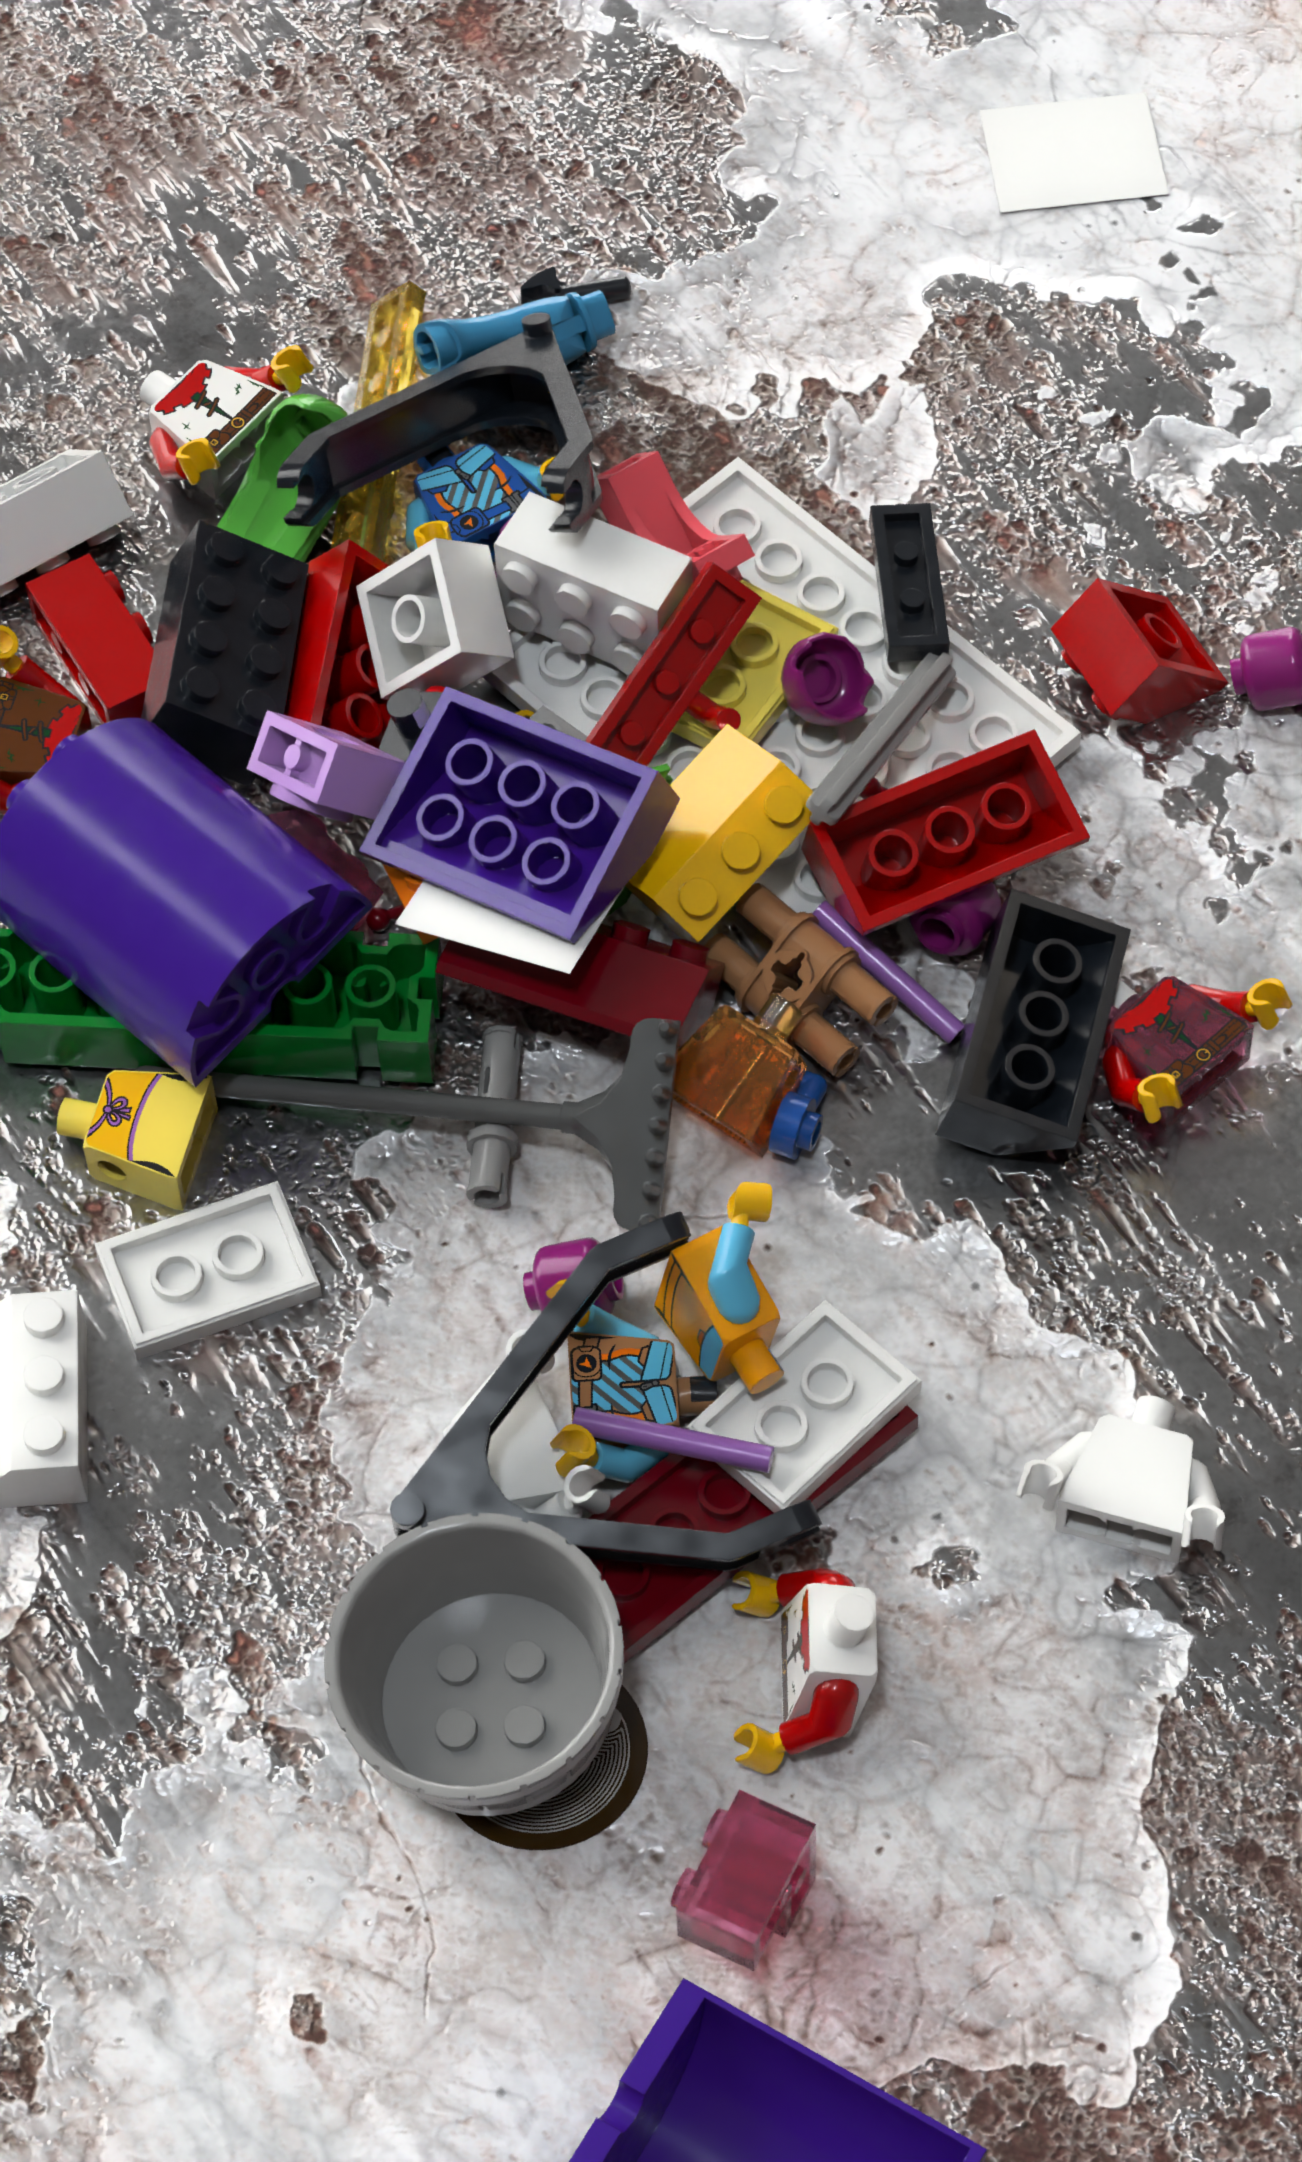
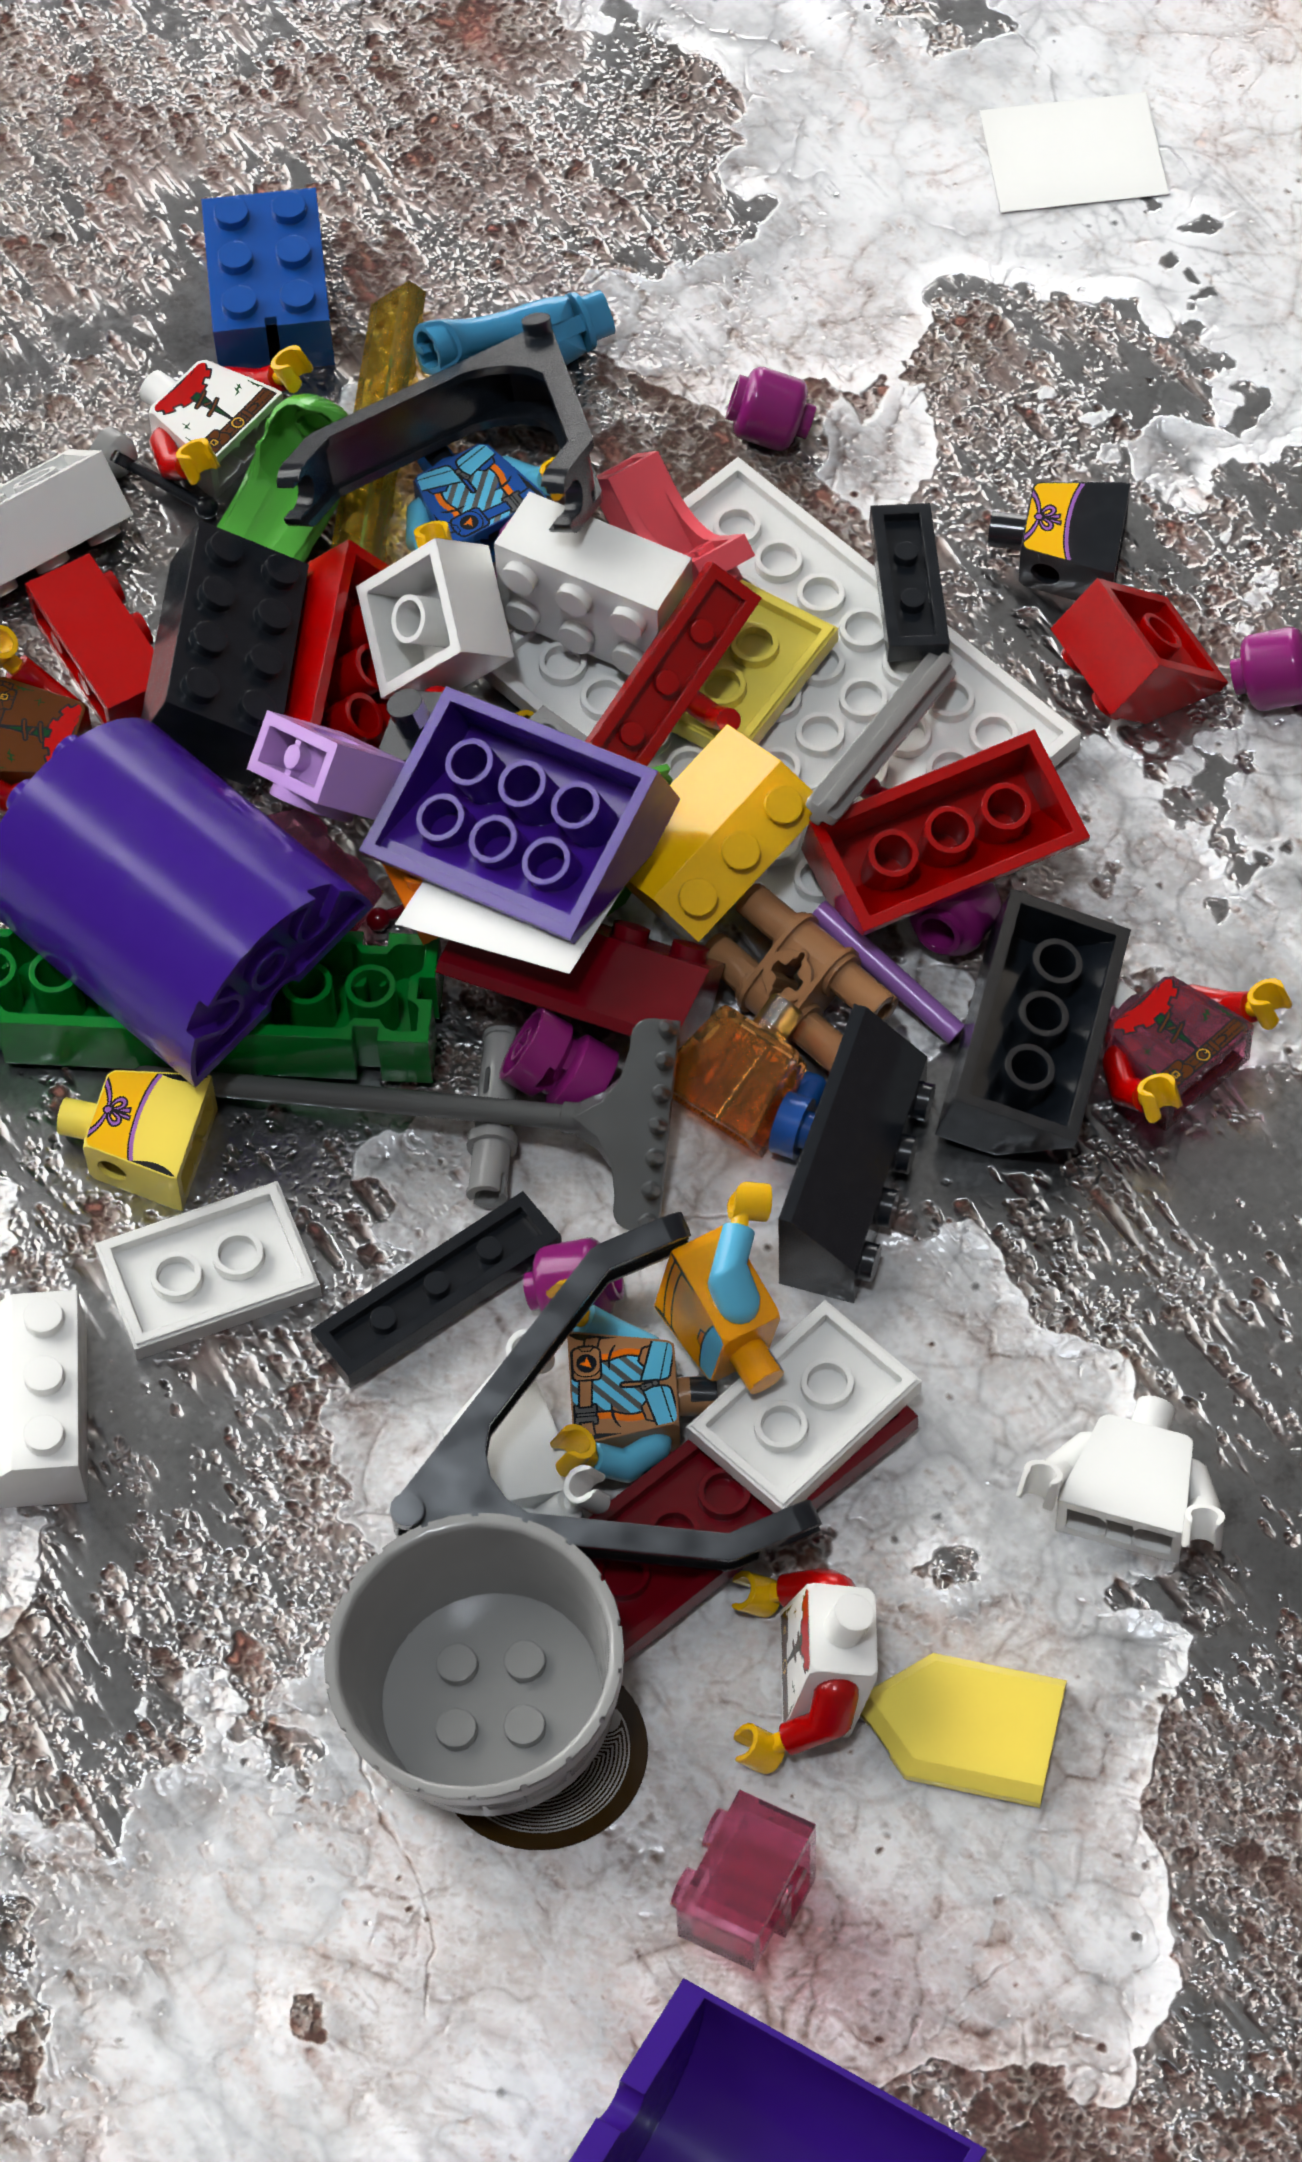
black bar [520,267,631,304] -> none
medium lavender bar [572,1407,774,1473] -> none
magenta hair [781,632,874,727] -> none
none -> hinge [89,426,219,519]
none -> blue piece [201,187,335,368]
none -> black plate [311,1191,562,1388]
none -> magenta wheel [499,1008,619,1104]
none -> magenta head [725,366,816,452]
none -> black slope [778,1004,936,1303]
none -> light yellow tile [860,1653,1067,1808]
none -> black torso [988,482,1131,601]

